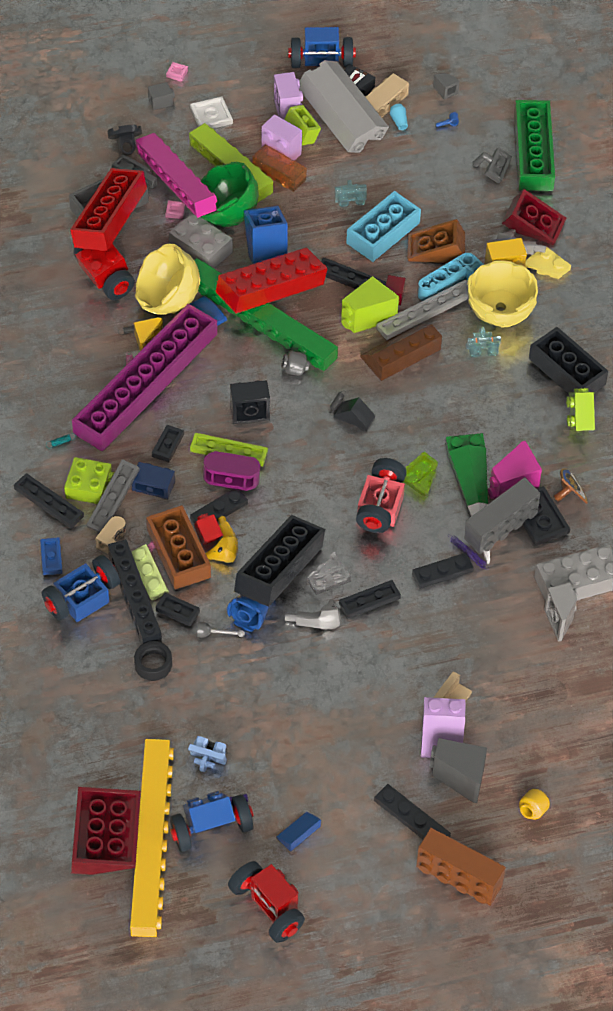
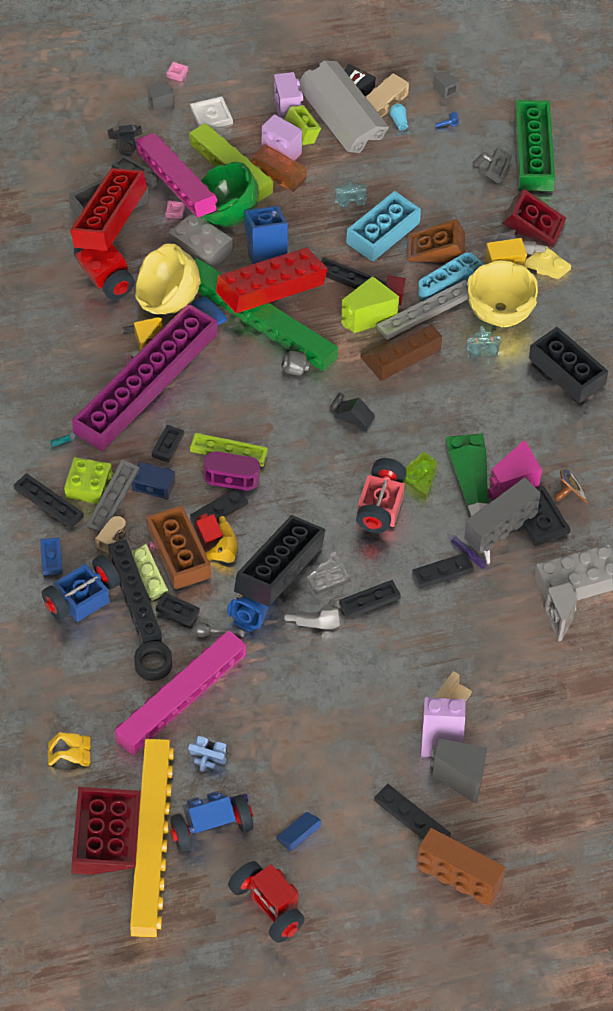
black brick [230,380,270,424] -> none
blue brick [288,27,356,68] -> none
yellow head [519,789,550,820] -> none
lime brick [566,388,595,431] -> none
none -> yellow piece [48,732,91,767]
none -> dark pink brick [115,630,246,756]

